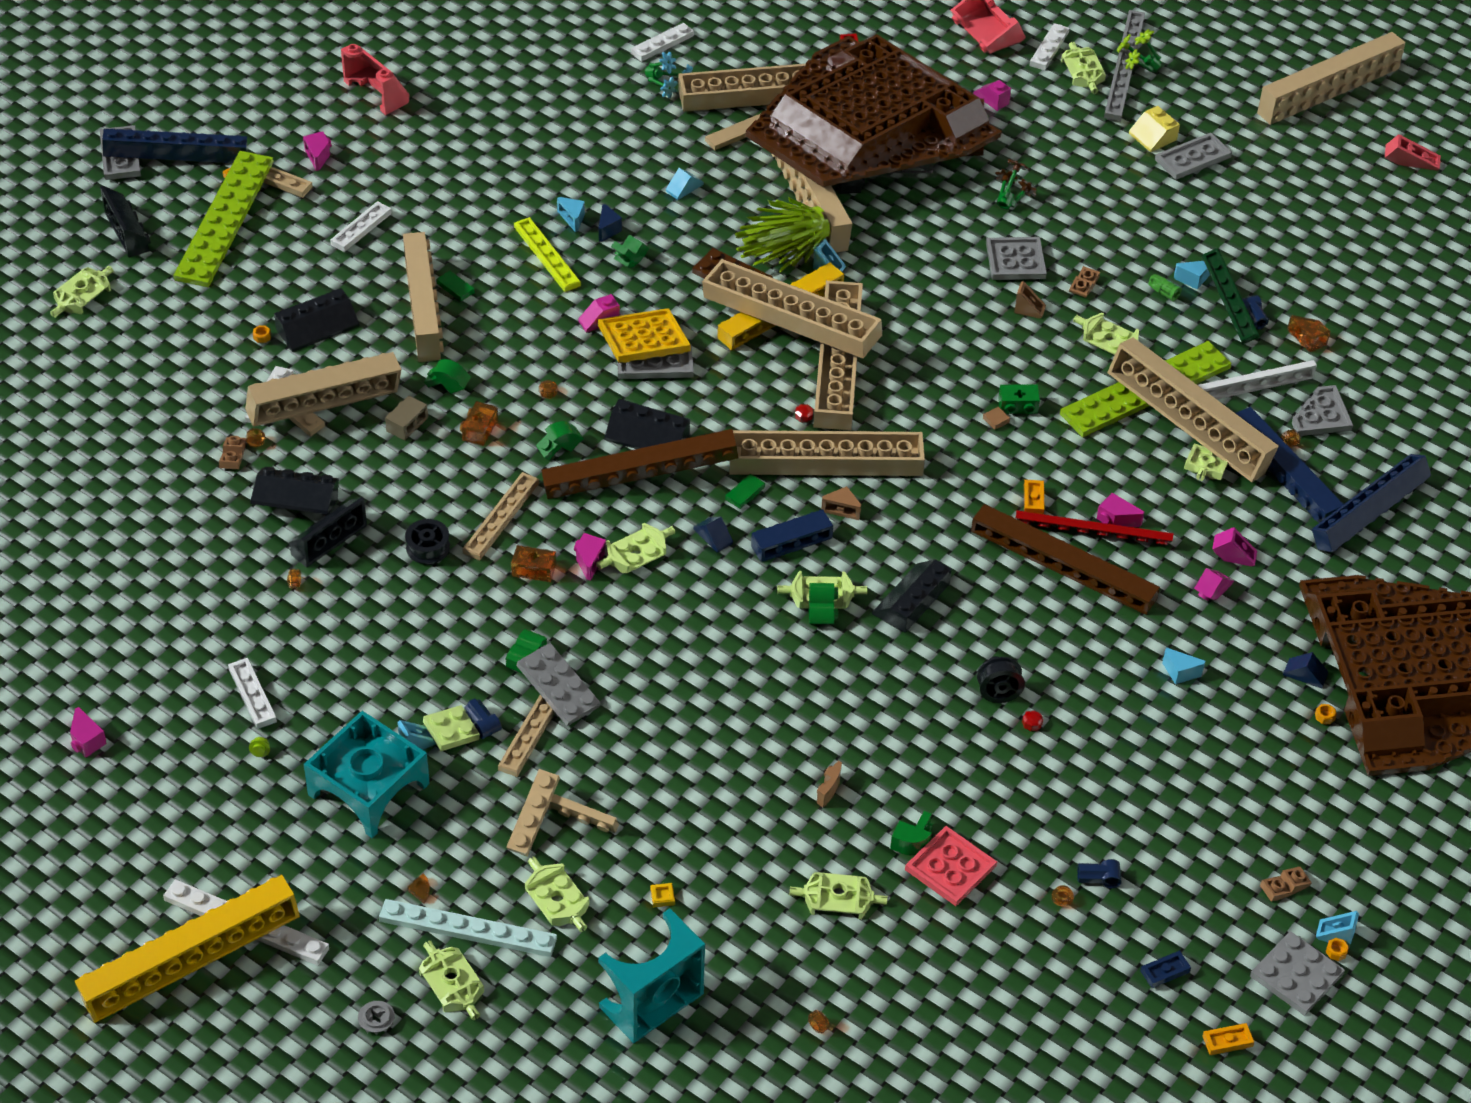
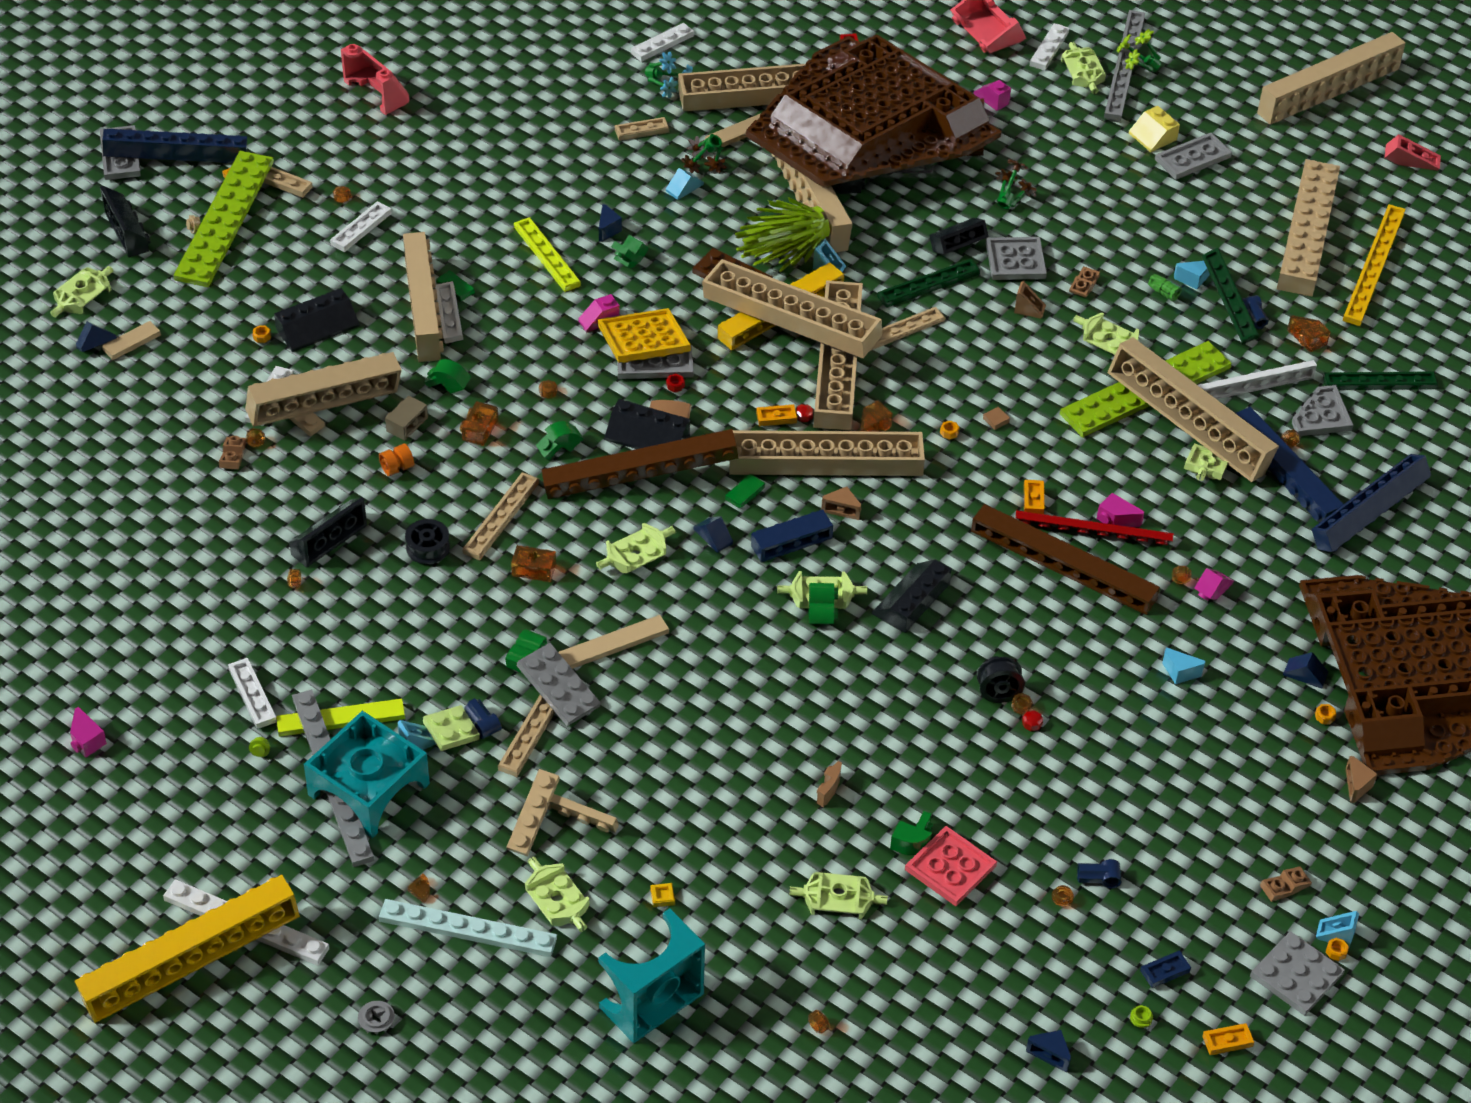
black slope [250,467,339,515] -> none
dark pink slope [303,131,332,171] -> none
yellowish green plate [419,941,484,1020] -> none
medium azure slope [557,197,585,232] -> none
dark pink slope [574,533,606,581] -> none
green brick [998,384,1040,414] -> none
dark pink slope [1212,527,1257,567] -> none
none -> dark blue slope [76,321,117,352]
none -> tan tile [102,321,161,360]
none -> tan plate [186,215,201,233]
none -> neon yellow tile [276,699,405,737]
none -> light grey plate [292,689,374,867]
none -> clear orange tile [333,186,351,203]
none -> orange wheel [379,443,415,476]
none -> white plate [435,281,463,344]
none -> tan tile [558,615,669,669]
none -> tan tile [615,117,669,141]
none -> medium nougat slope [650,400,692,419]
none -> red tile [666,374,685,392]
none -> plant [681,134,727,173]
none -> light orange plate [756,404,797,426]
none -> clear orange slope [861,400,893,432]
none -> tan tile [870,307,946,351]
none -> dark green tile [877,259,980,308]
none -> black brick [929,218,989,254]
none -> light orange tile [940,421,960,439]
none -> clear orange tile [1011,693,1033,715]
none -> dark blue slope [1026,1030,1071,1073]
none -> lime plate [1130,1005,1153,1028]
none -> clear orange tile [1172,566,1191,584]
none -> tan brick [1277,159,1340,297]
none -> dark green tile [1323,371,1438,390]
none -> yellow plate [1343,204,1406,326]
none -> medium nougat slope [1346,756,1377,803]

